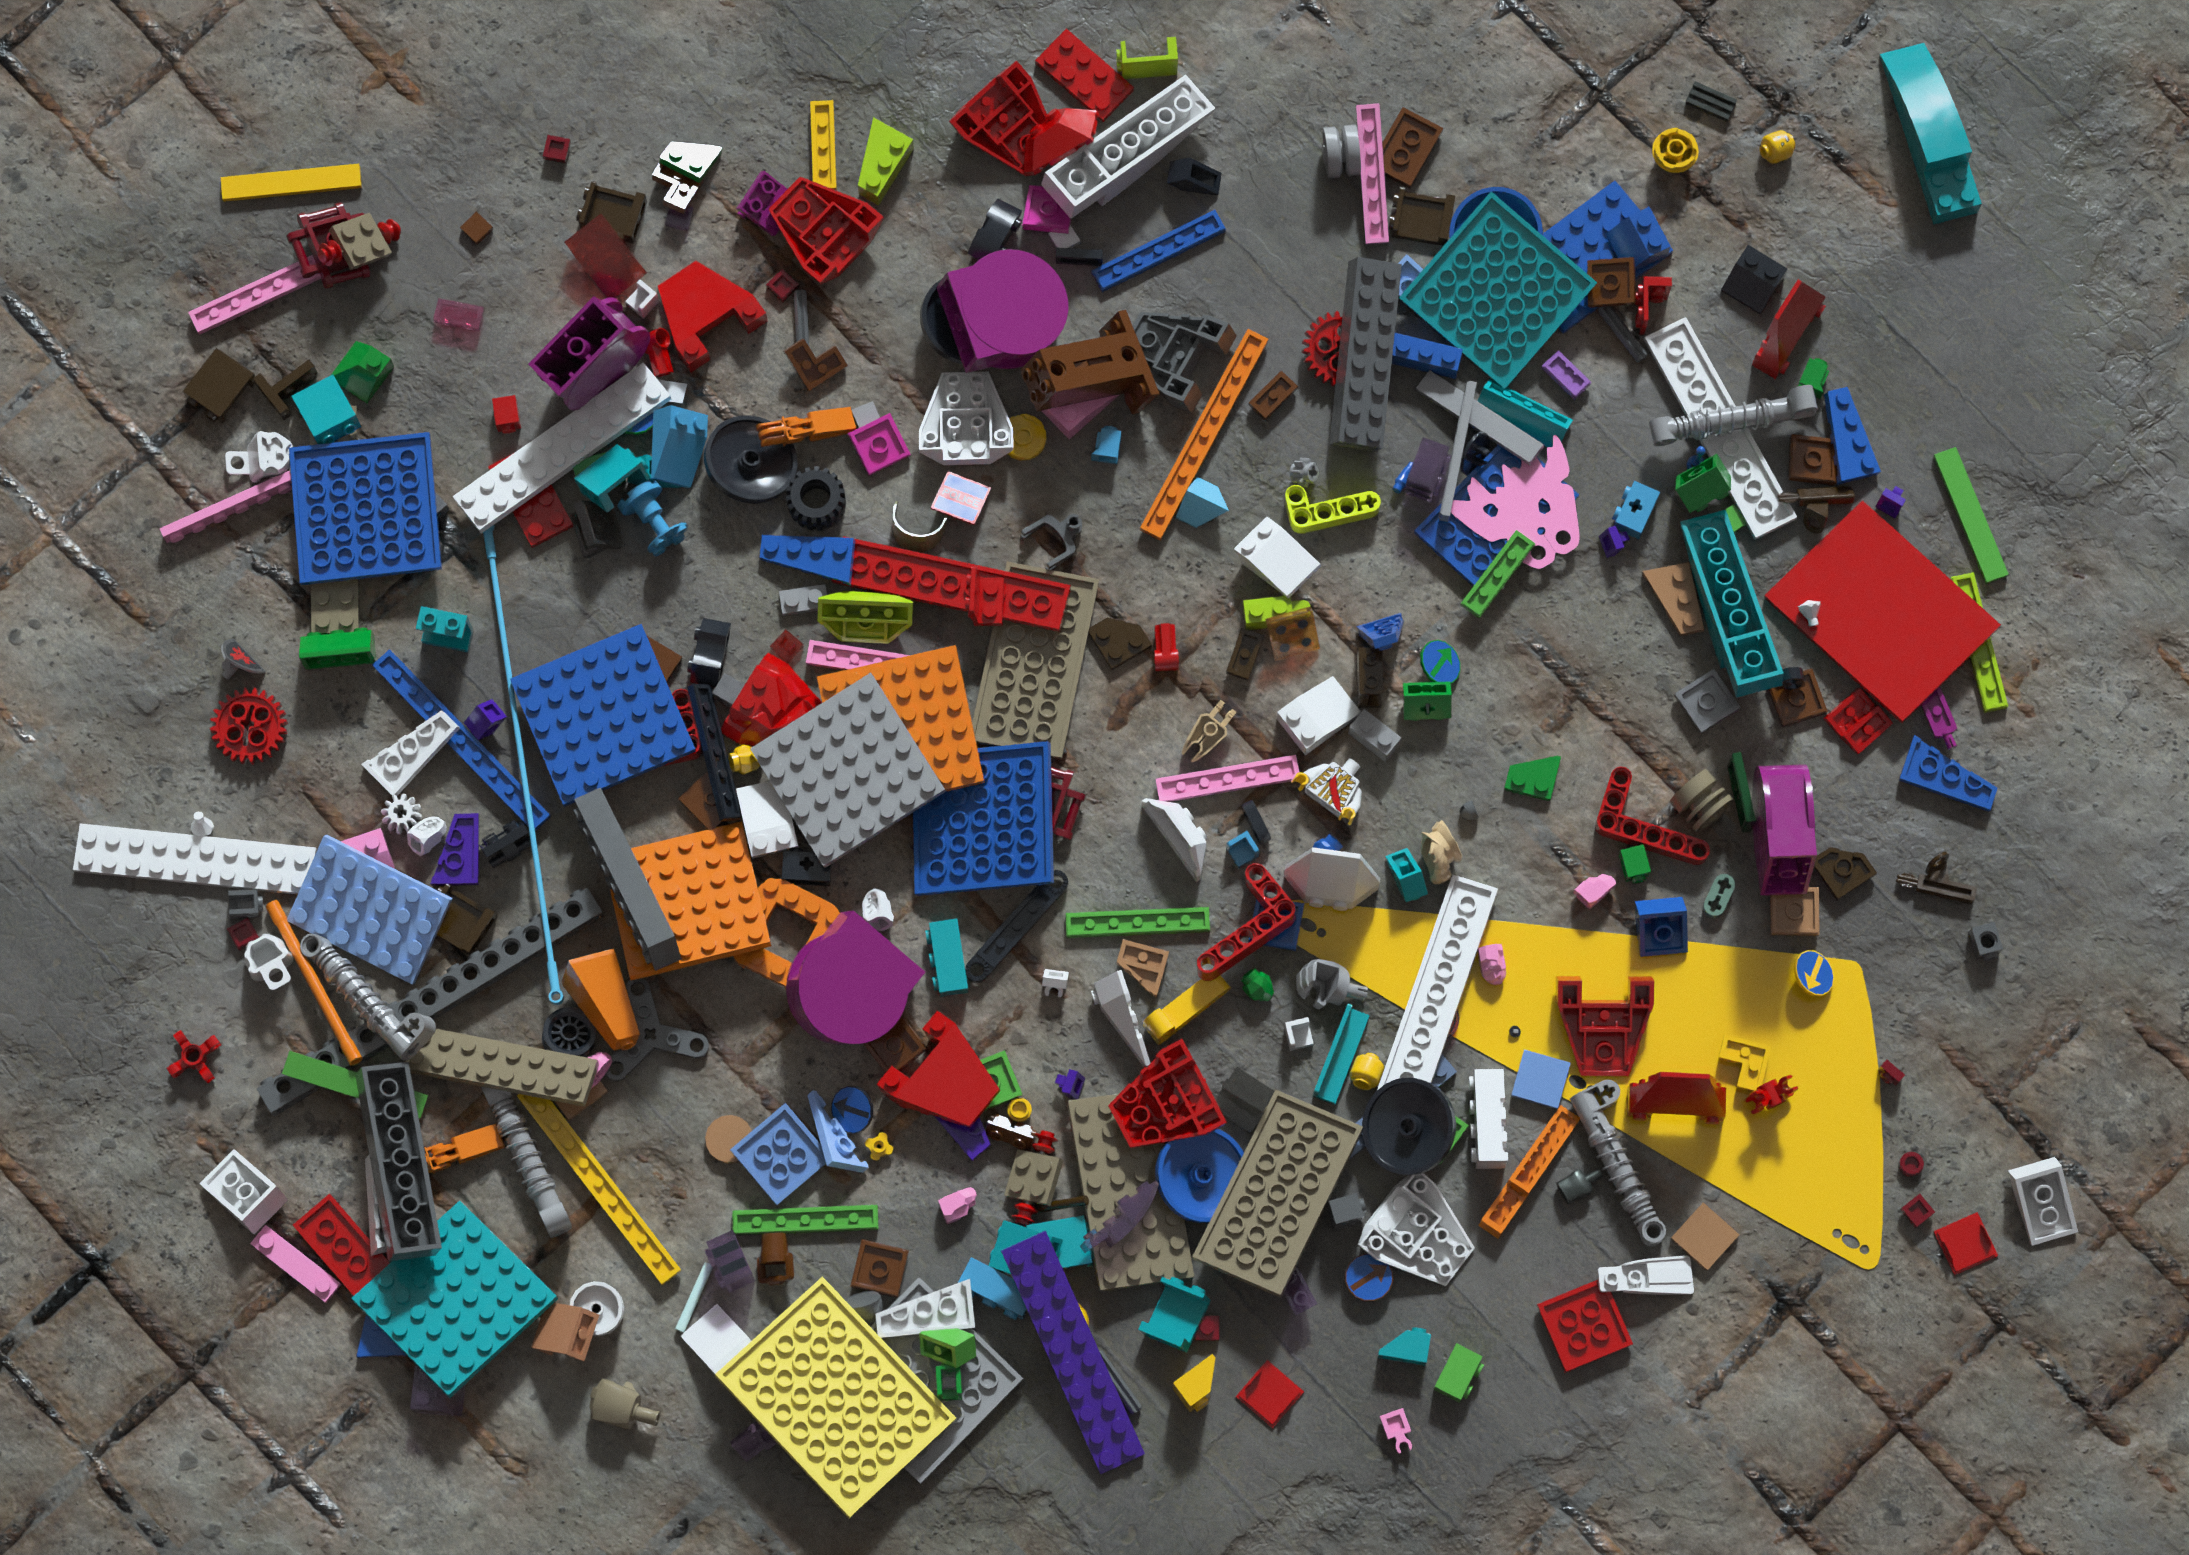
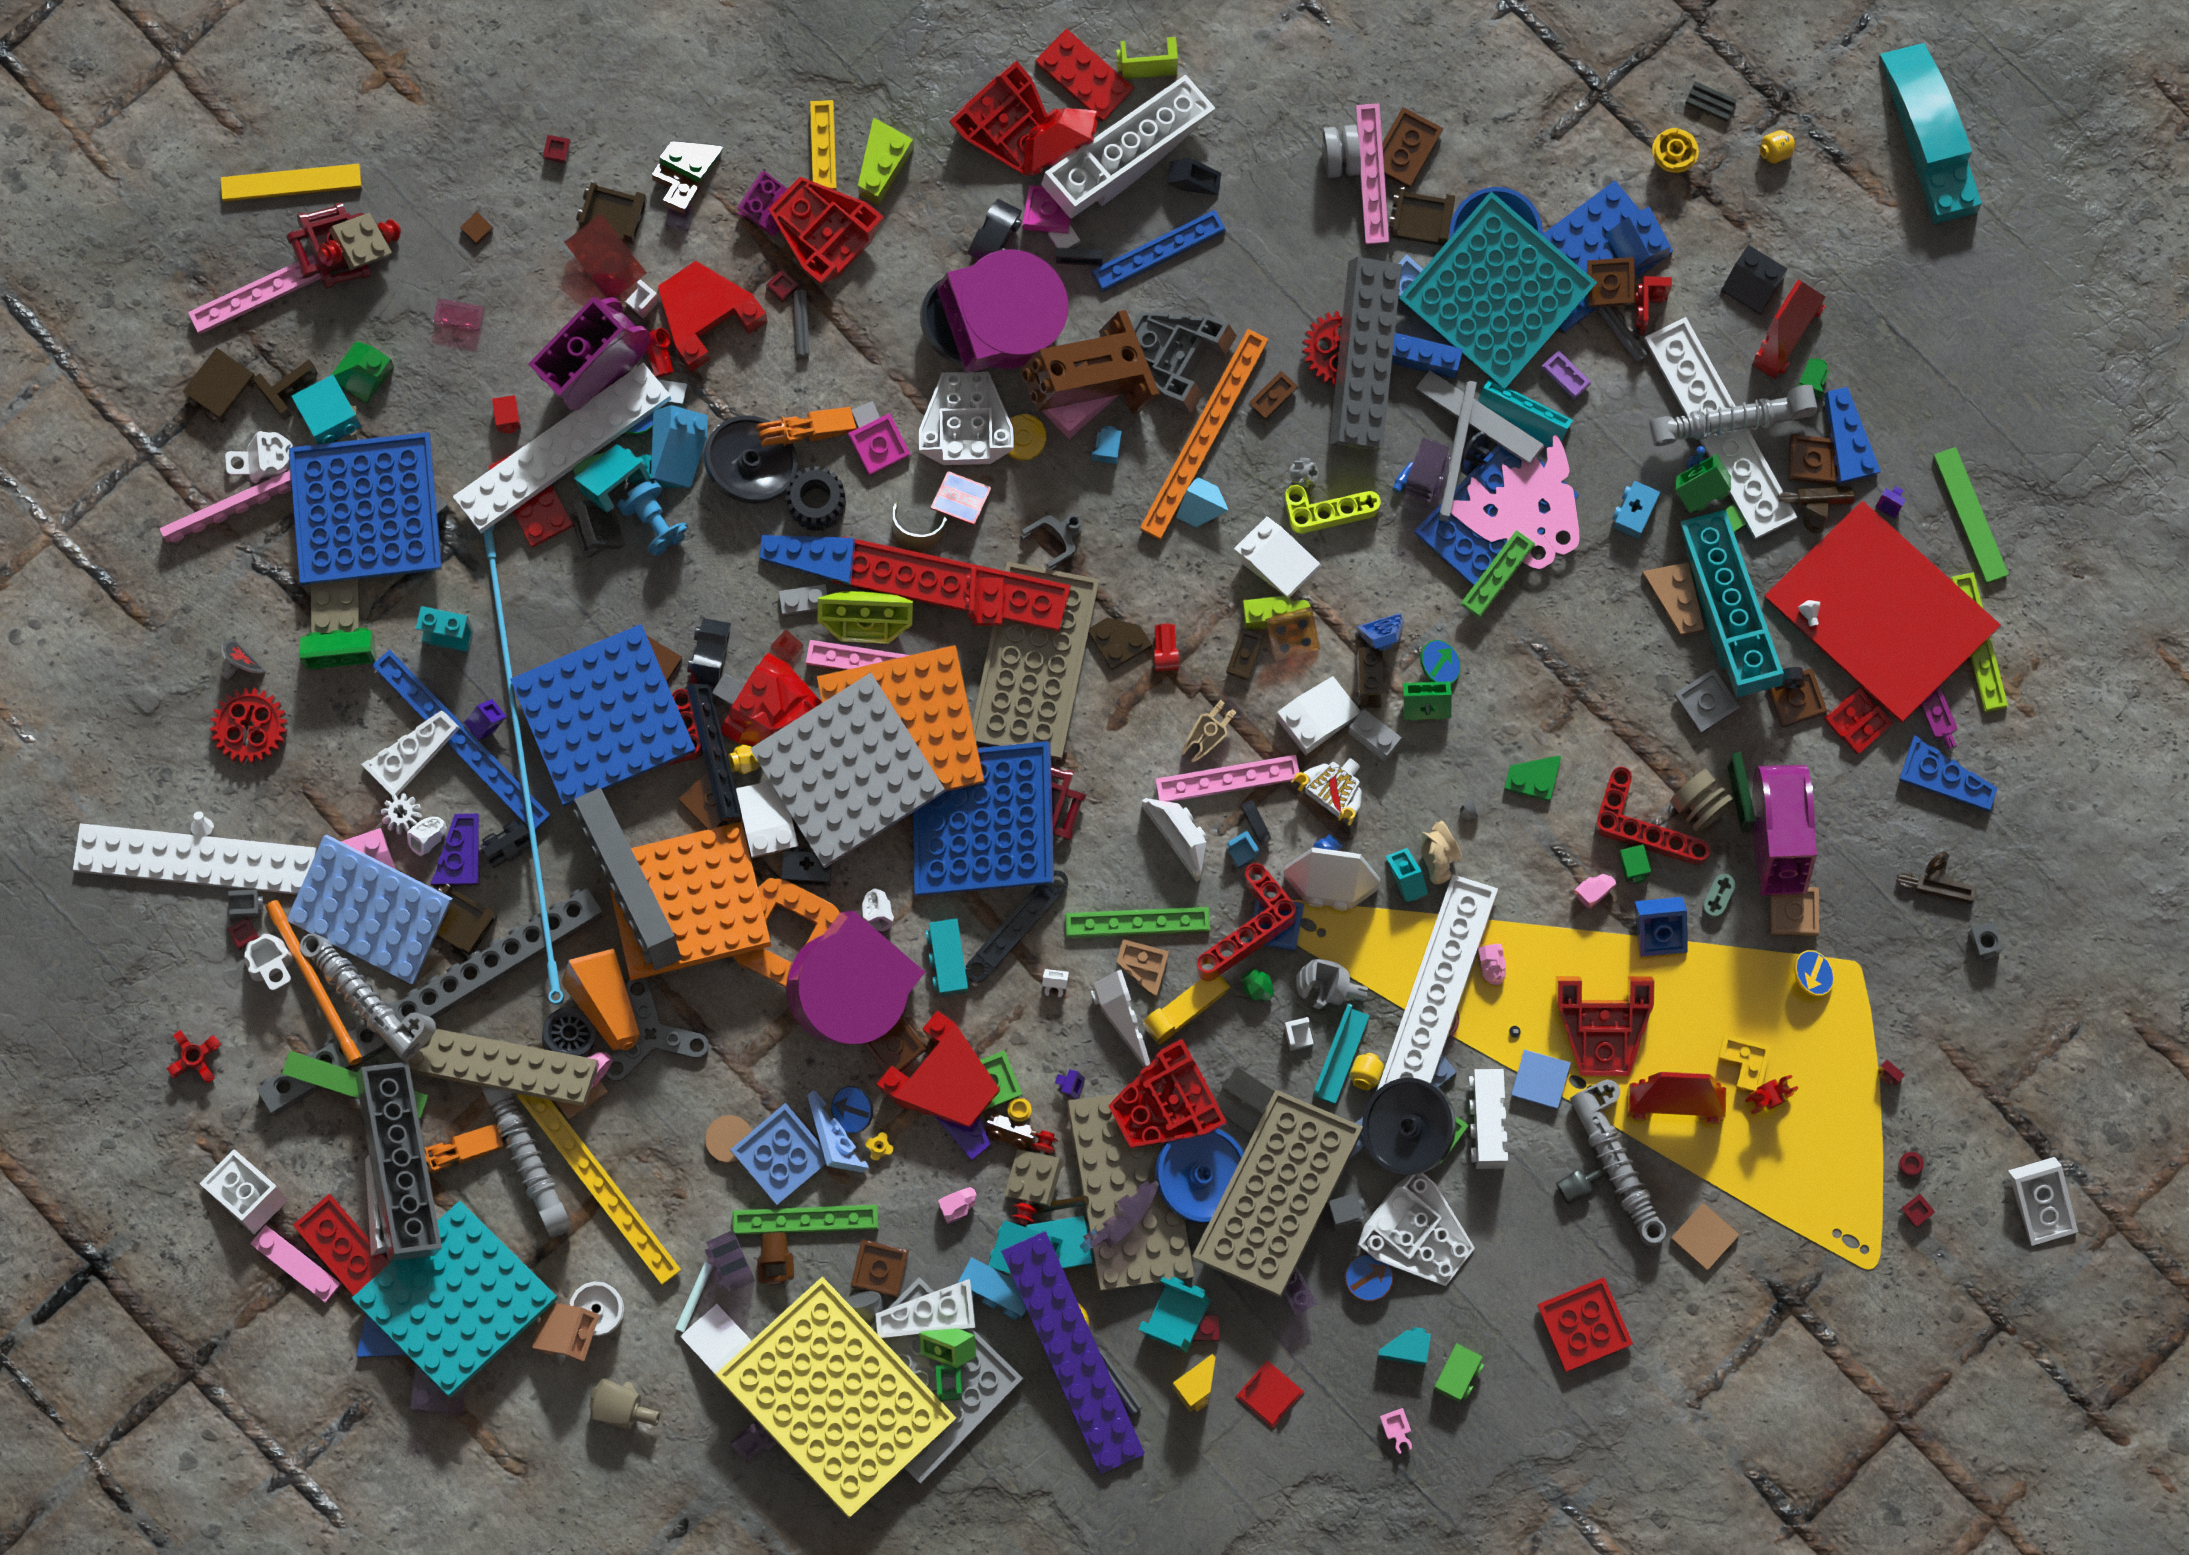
reddish brown plate [783,338,848,391] -> none
orange slope [1478,1105,1580,1239] -> none
white piece [1597,1256,1694,1295] -> none
dark purple tile [1598,526,1630,558] -> none
dark brown plate [1814,847,1877,900] -> none
red piece [1933,1212,1998,1276] -> none

